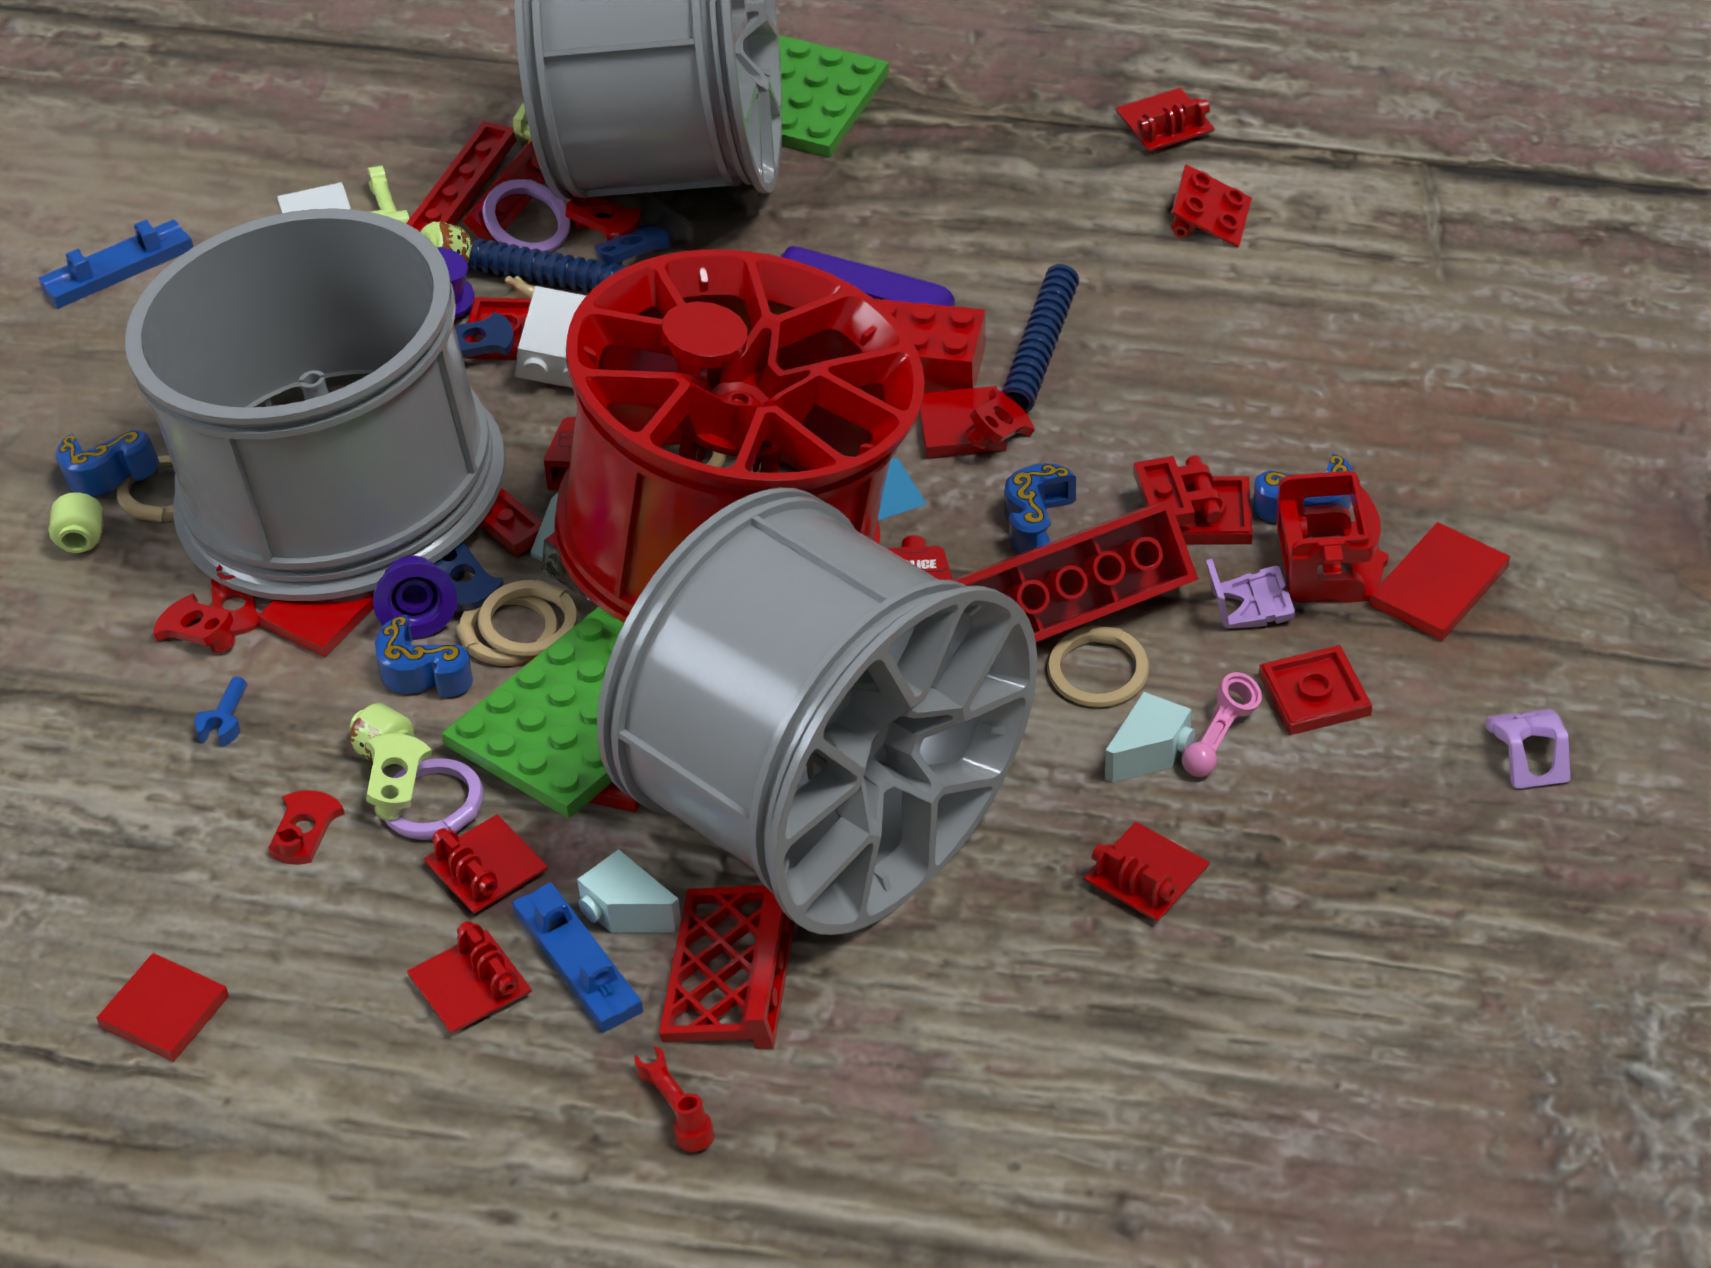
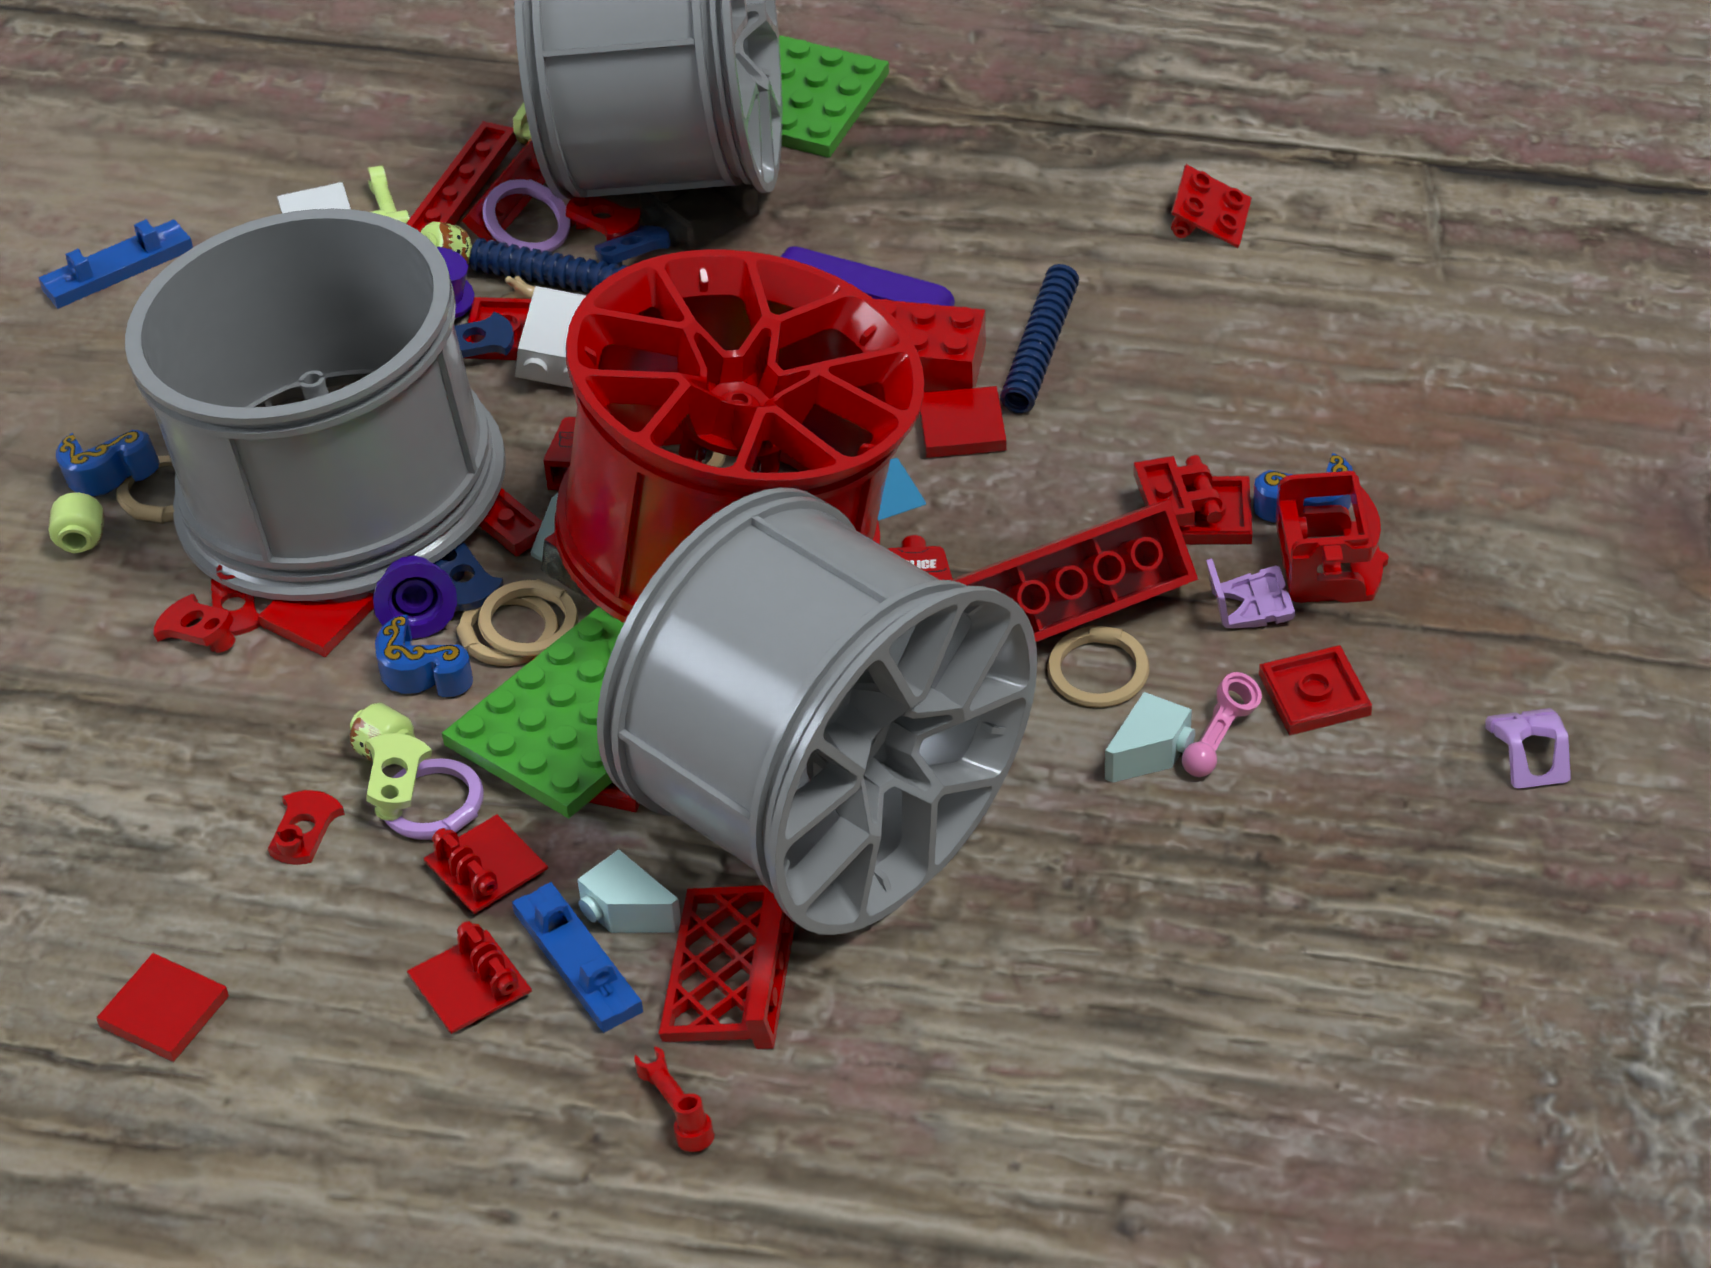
blue bar [195,677,247,747] -> none
red tile [661,301,748,369] -> none
red piece [966,388,1035,449] -> none
blue animal [1004,463,1076,554] -> none
red hinge [1083,821,1210,922] -> none
red hinge [1115,87,1215,152] -> none
red tile [1370,522,1510,641] -> none

